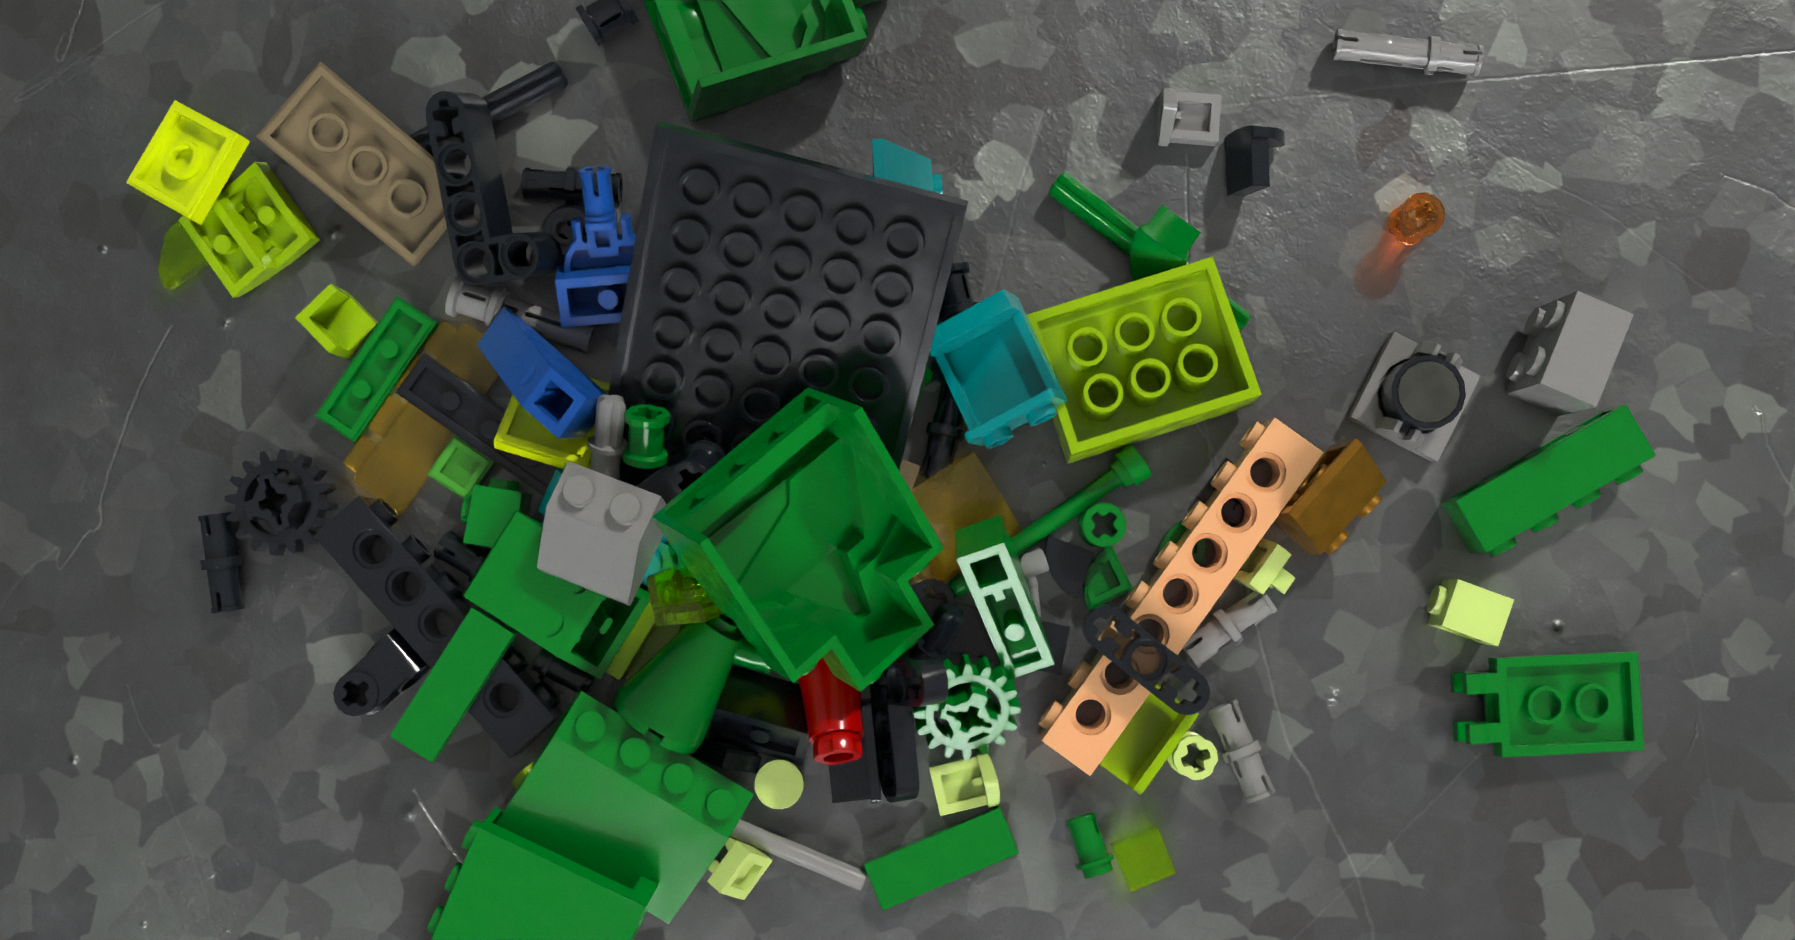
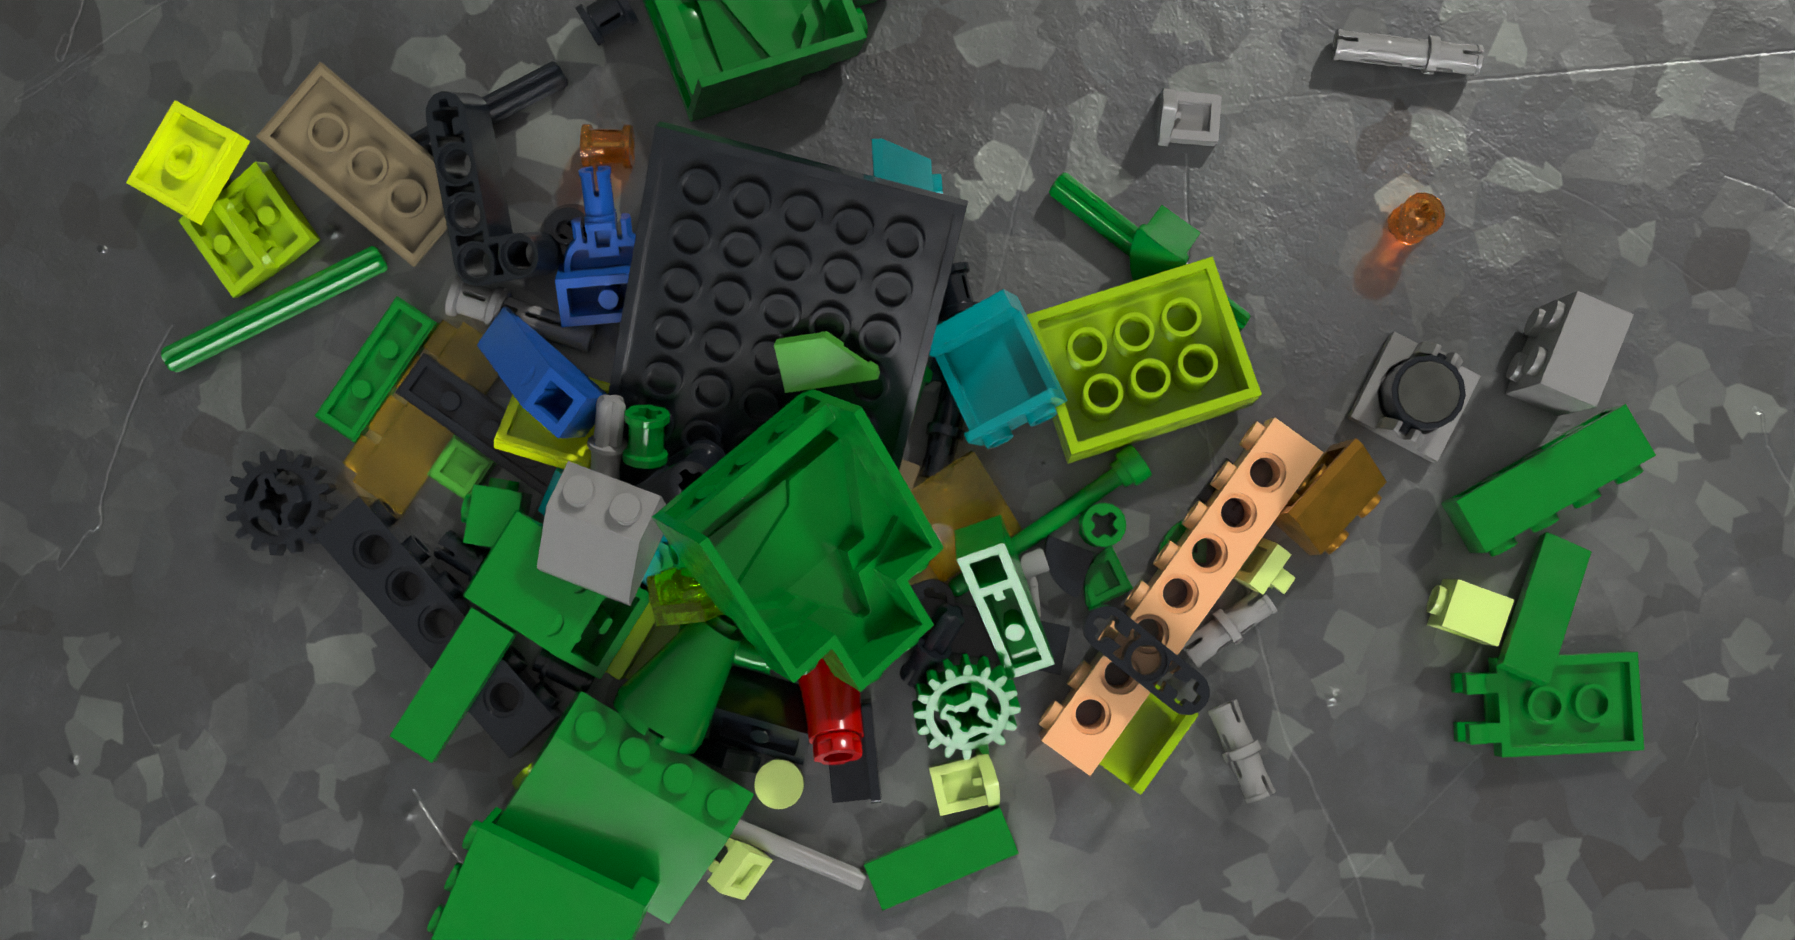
clear neon green tile [158,221,209,290] -> none
black pin [198,512,245,613] -> none
lime panel [295,284,378,360] -> none
black piece [333,629,431,716] -> none
black pin [521,166,623,204] -> none
black beam [870,657,948,803] -> none
green pin [1065,812,1114,879] -> none
clear neon green tile [1110,825,1176,892] -> none
yellowish green bush [1167,731,1218,780] -> none
black tile [1224,126,1285,197] -> none
none -> green axle [161,246,388,372]
none -> clear orange bush [580,124,635,169]
none -> bright green tile [774,331,880,393]
none -> green tile [1496,532,1592,686]

